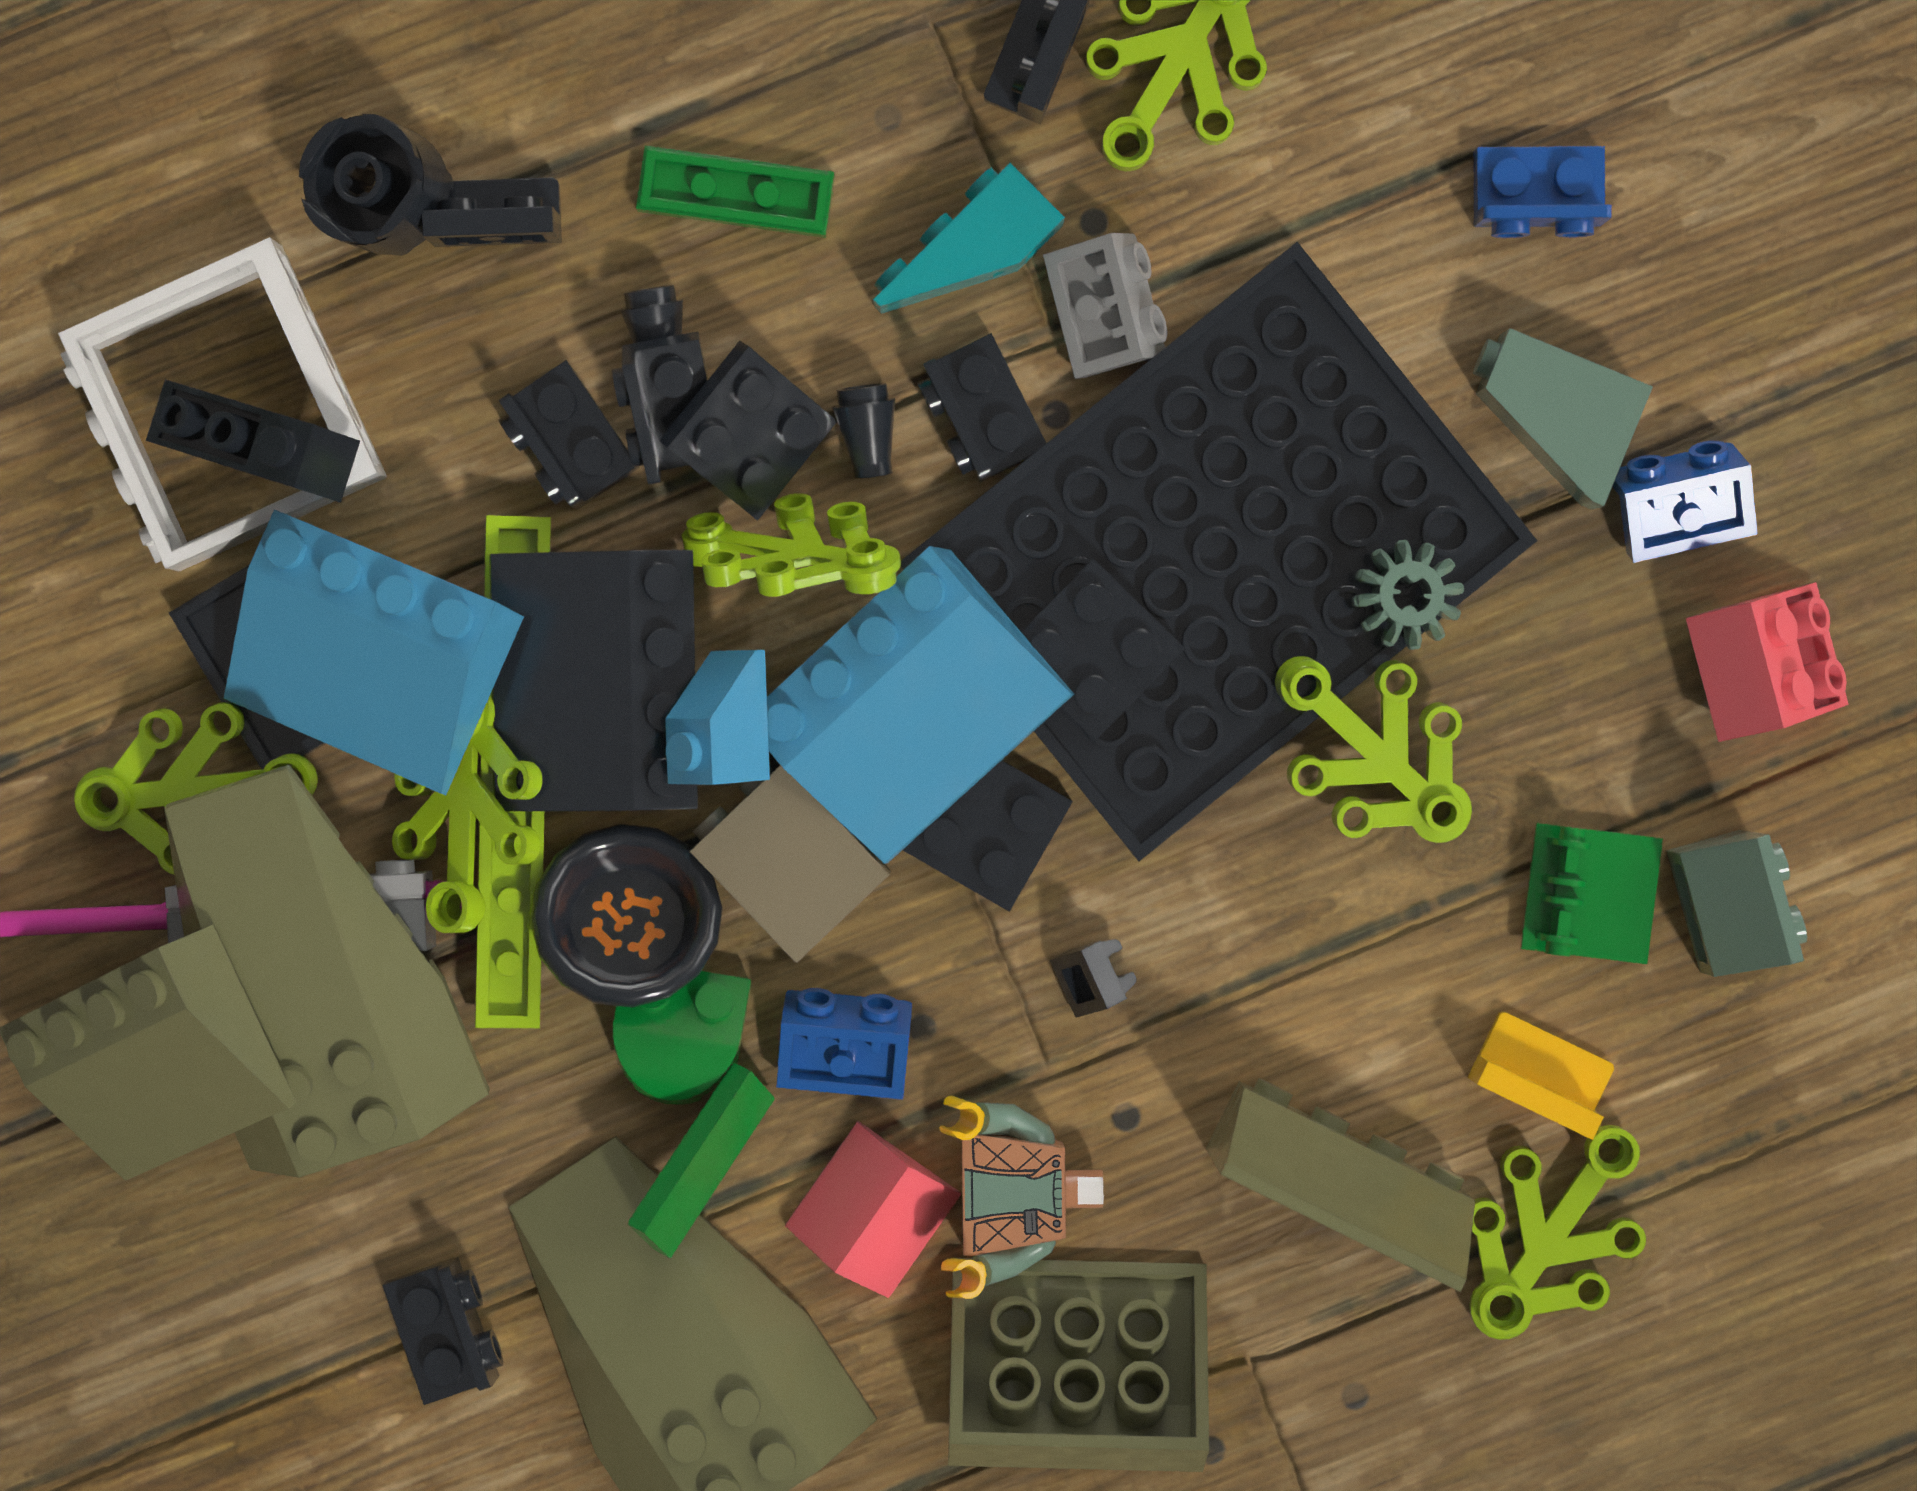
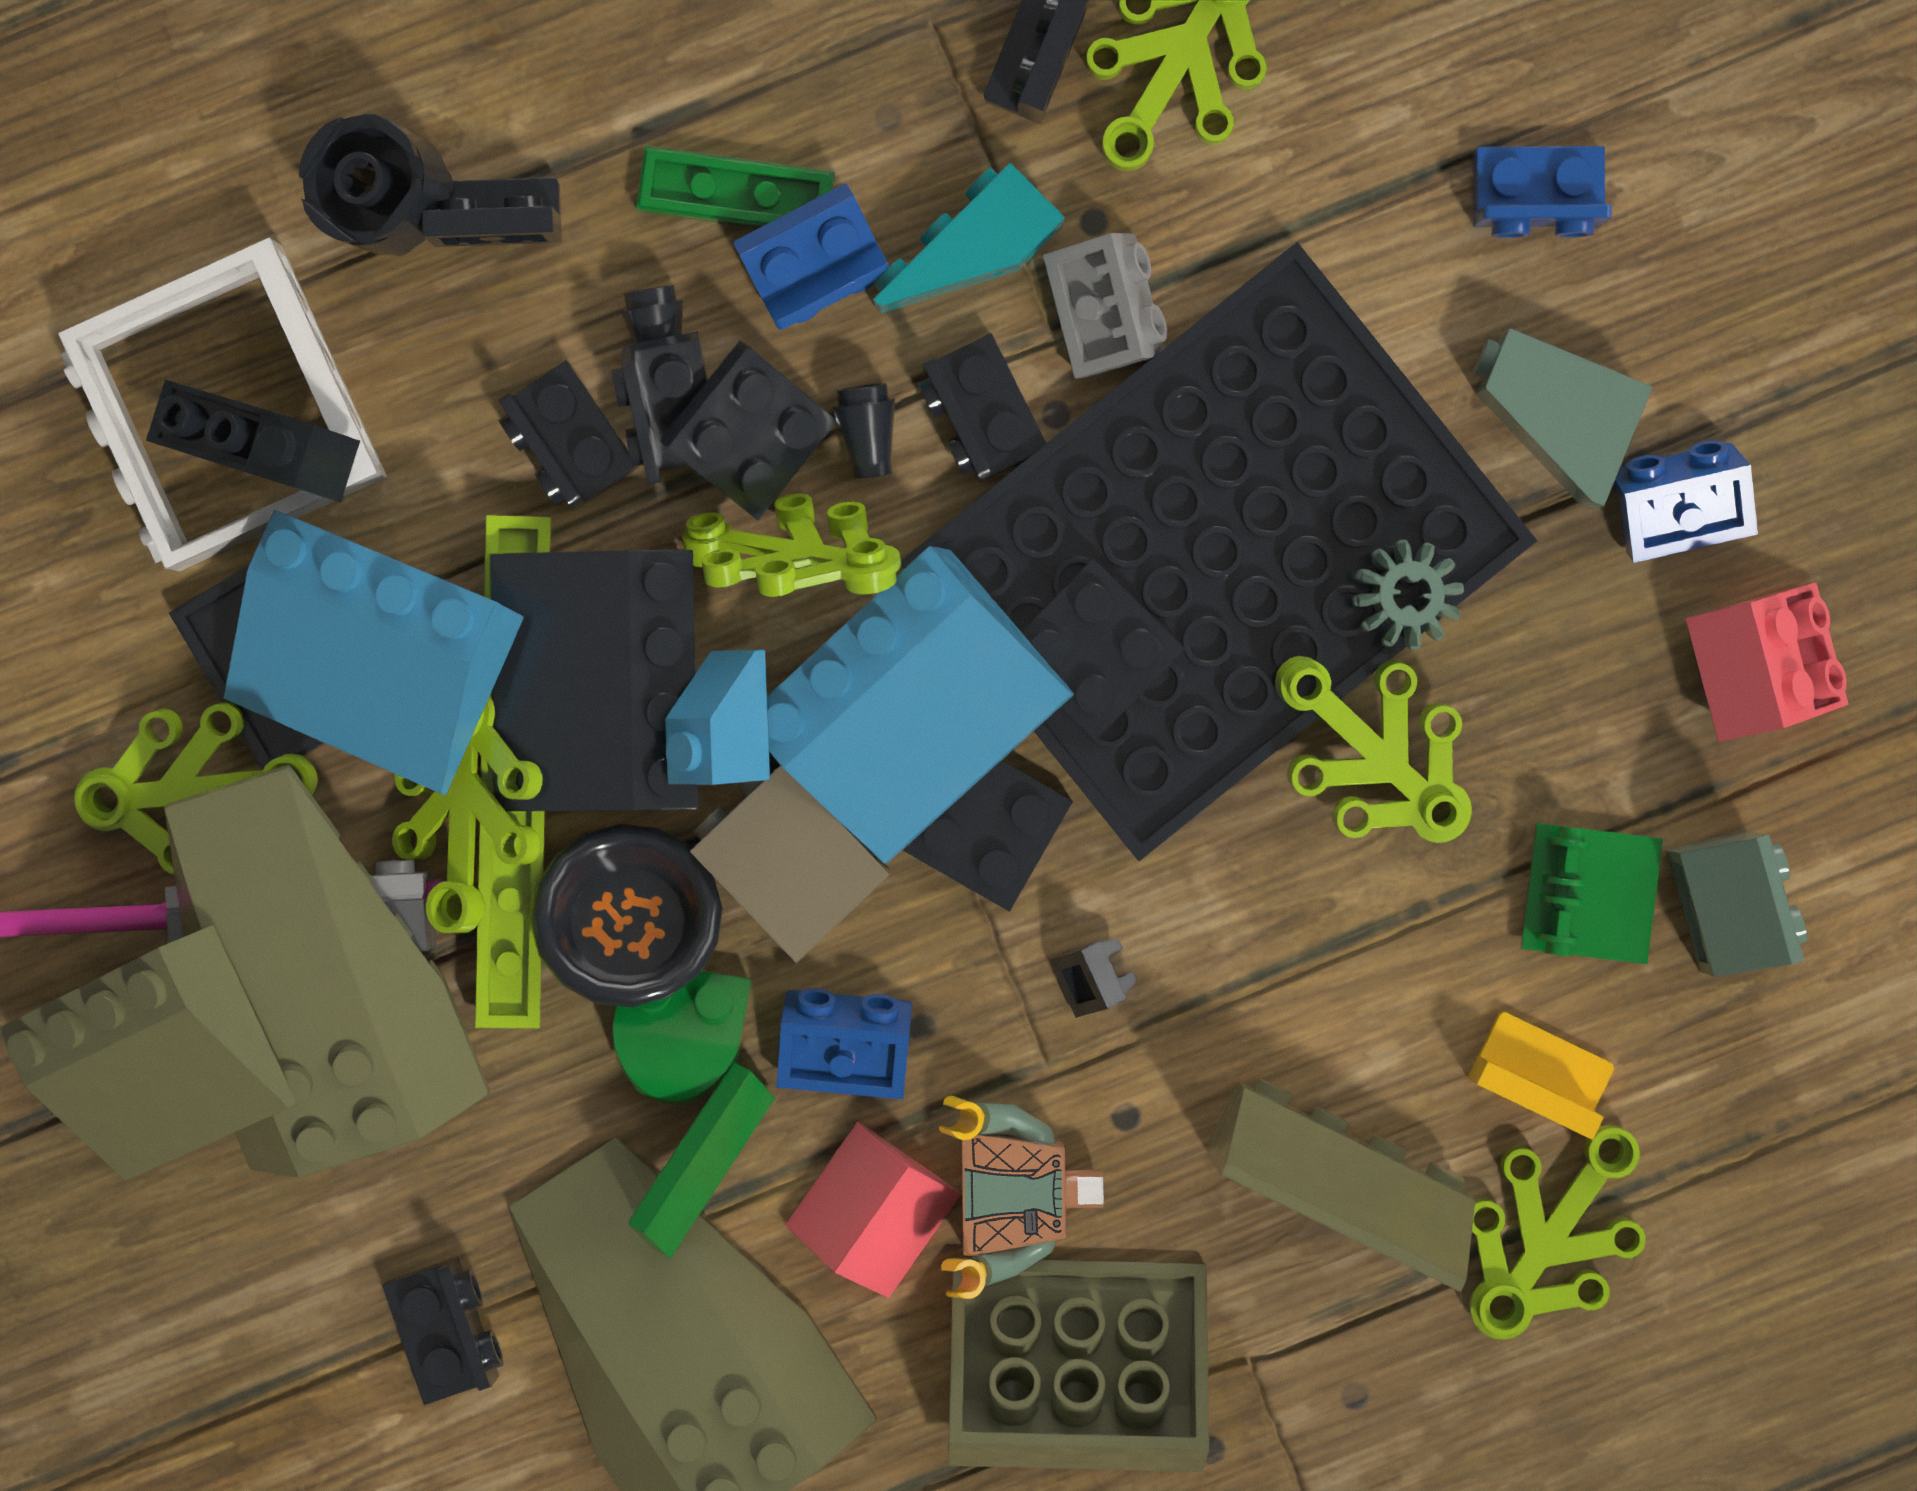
none -> blue bracket [733,183,890,330]

